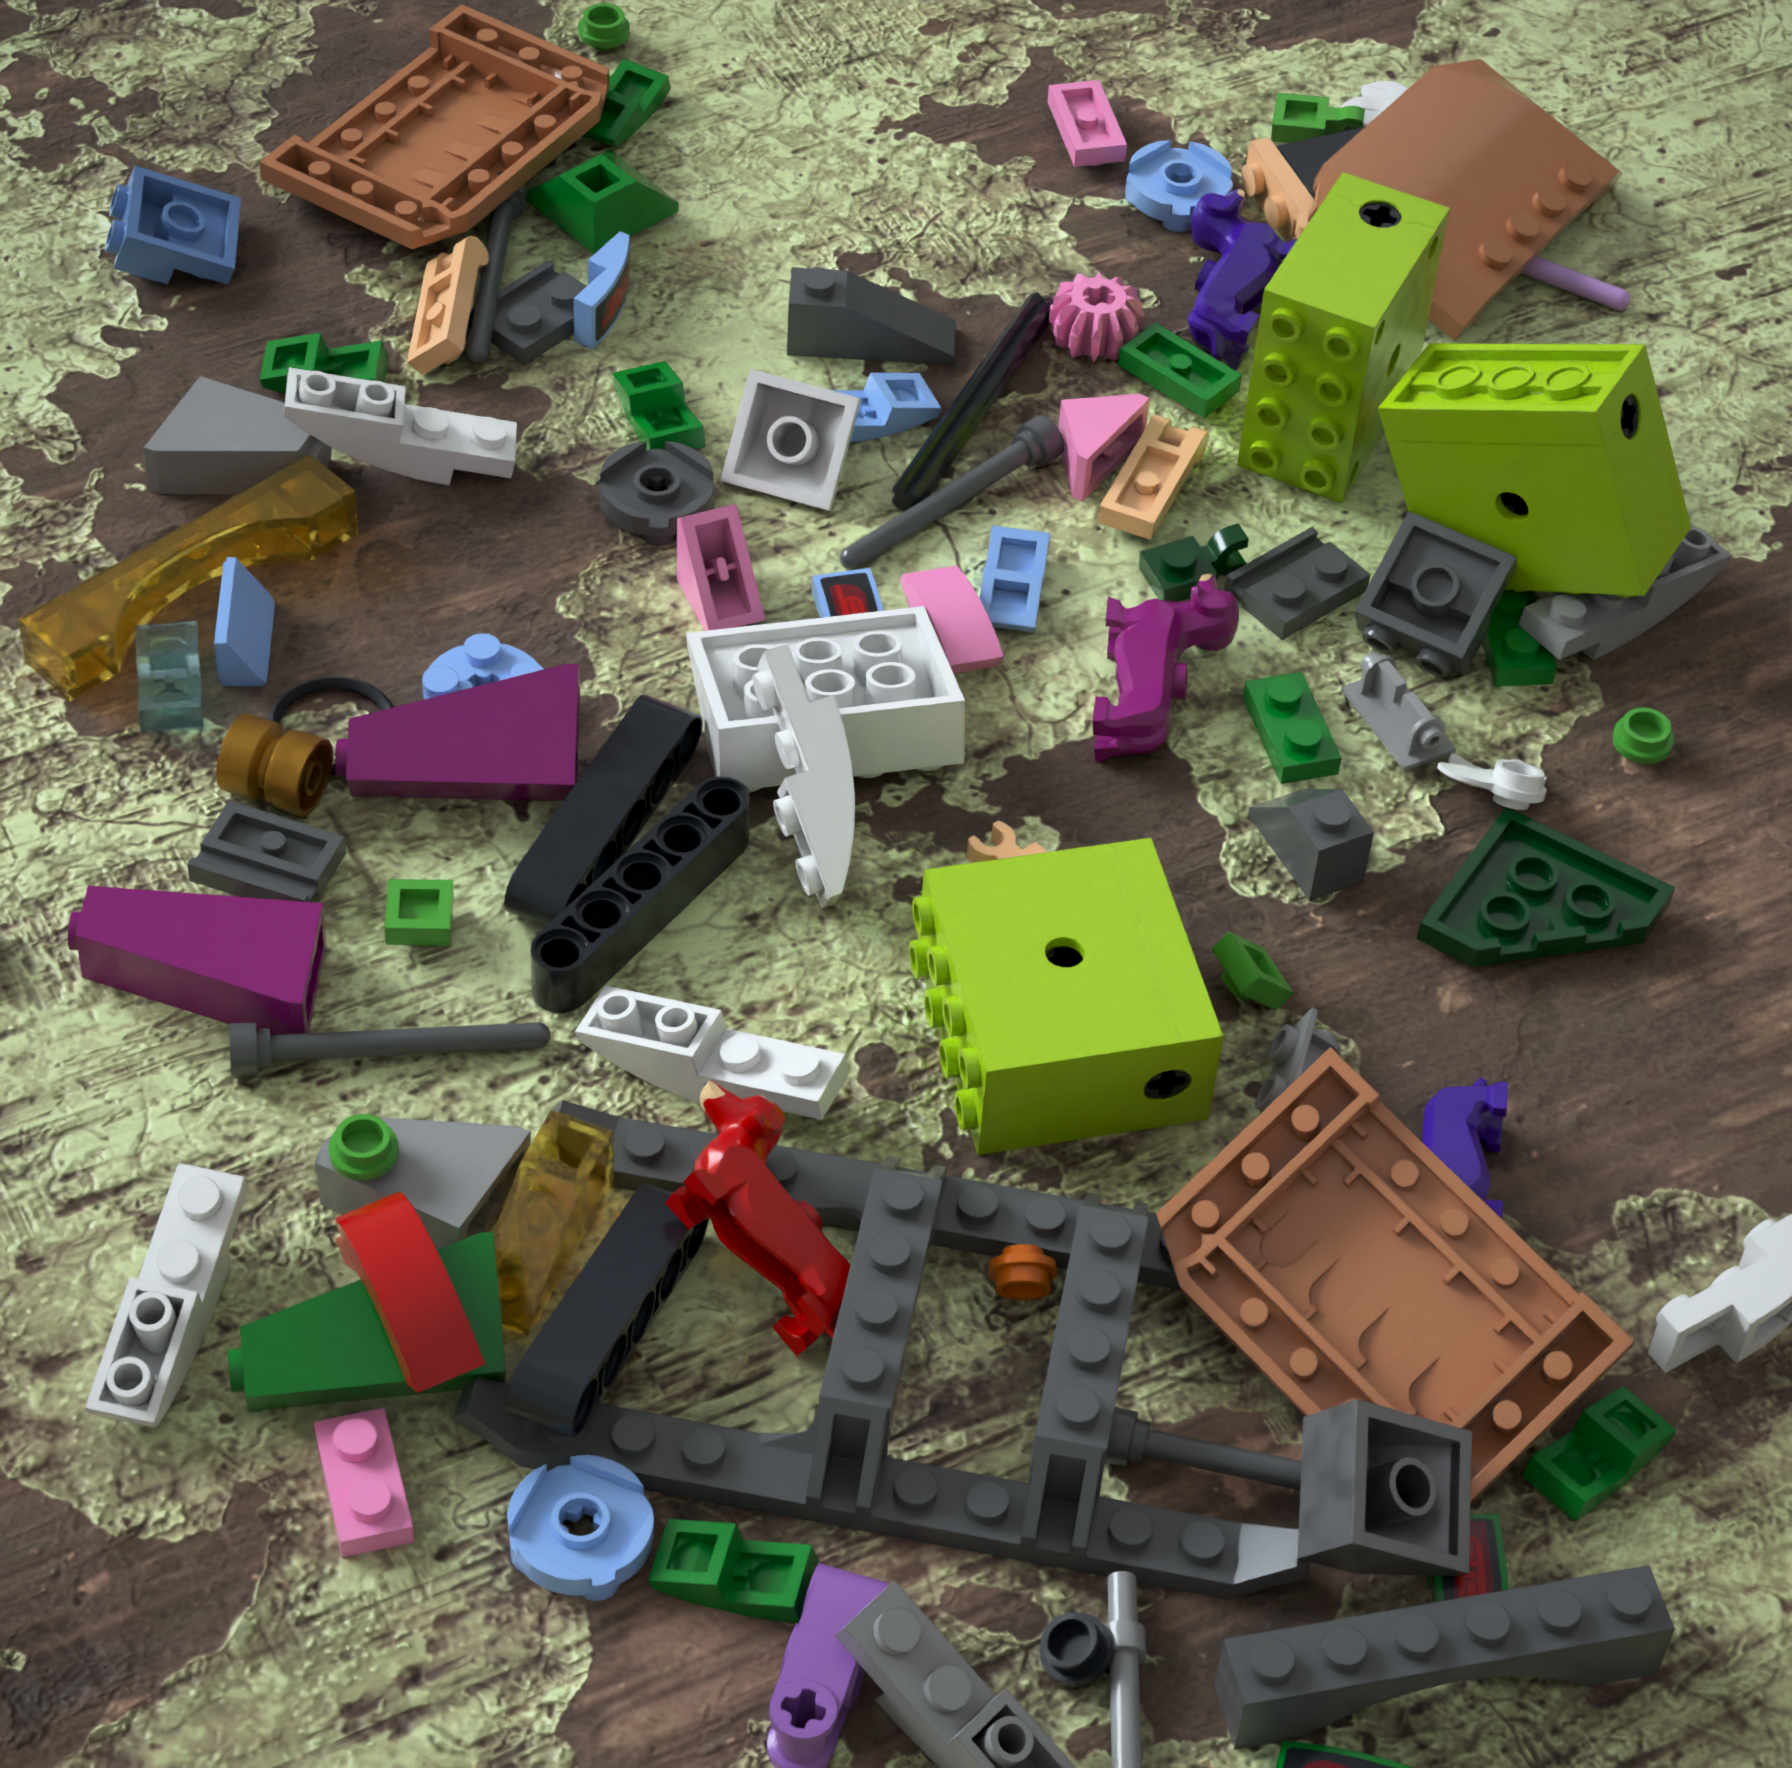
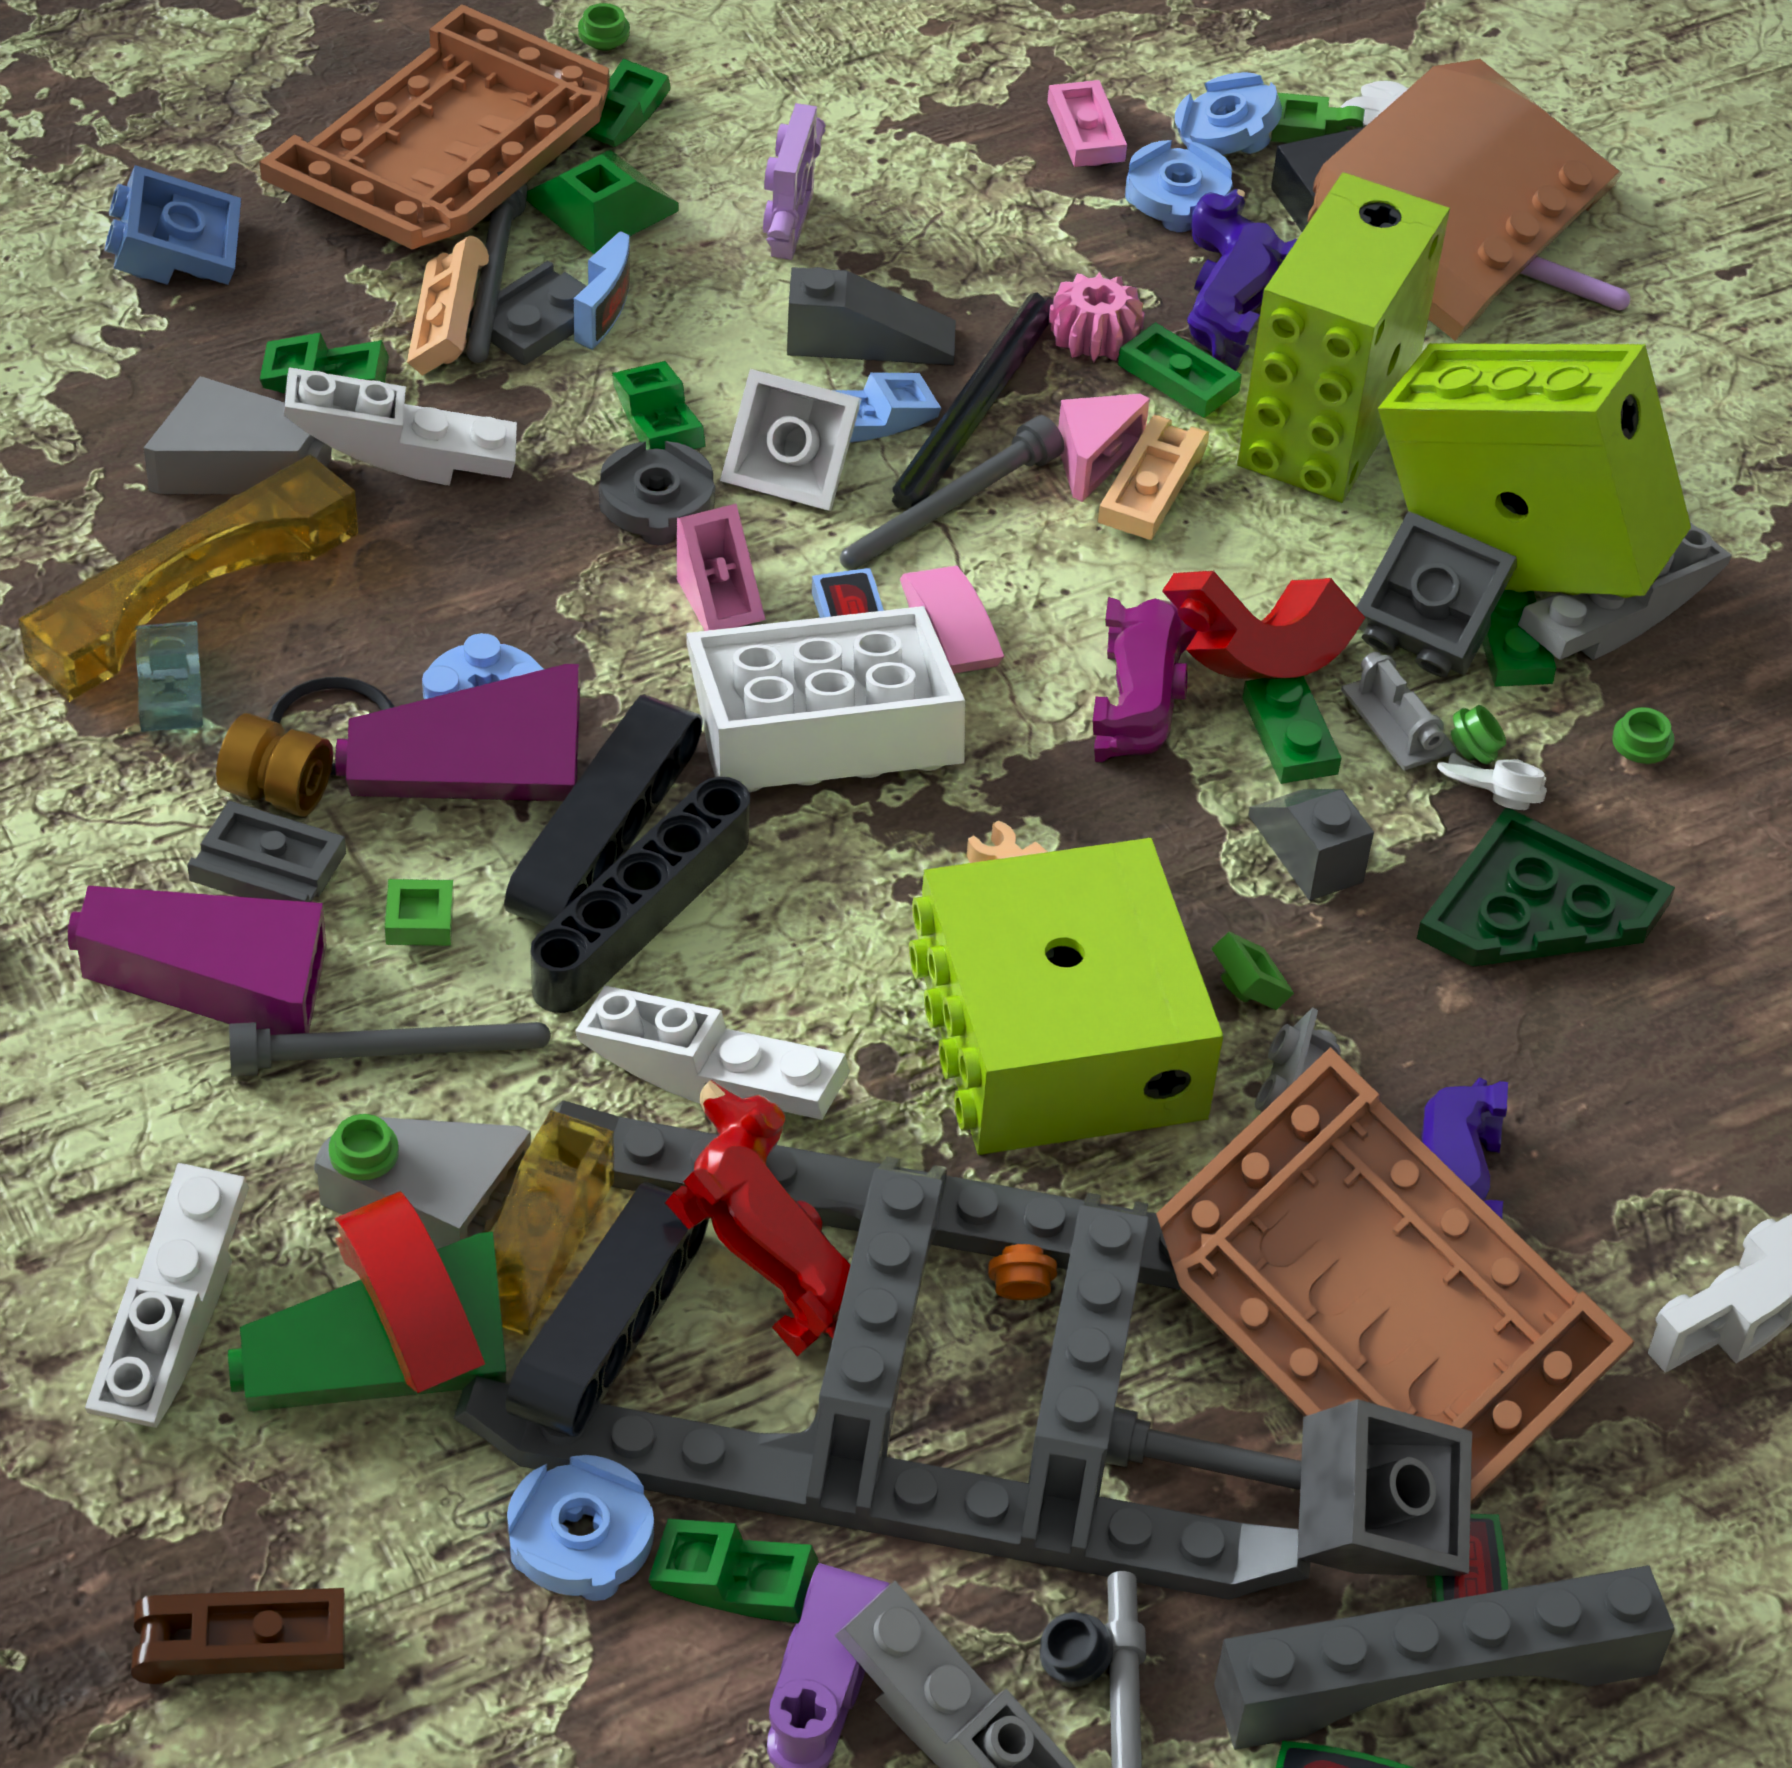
light blue slope [214,557,275,687] -> none
bright pink plate [313,1407,414,1558] -> none
white slope [752,644,855,909] -> none
light blue slope [980,525,1050,633] -> none
dark green plate [1139,523,1249,602] -> none
dark grey plate [1224,527,1370,640] -> none
light nougat plate [1241,137,1314,242] -> none
green slope [1522,1386,1677,1521] -> none
none -> reddish brown plate [131,1588,346,1684]
none -> lavender plate [763,103,826,260]
none -> red arch [1162,570,1365,679]
none -> light blue plate [1175,72,1282,155]
none -> bright green plate [1451,705,1506,764]

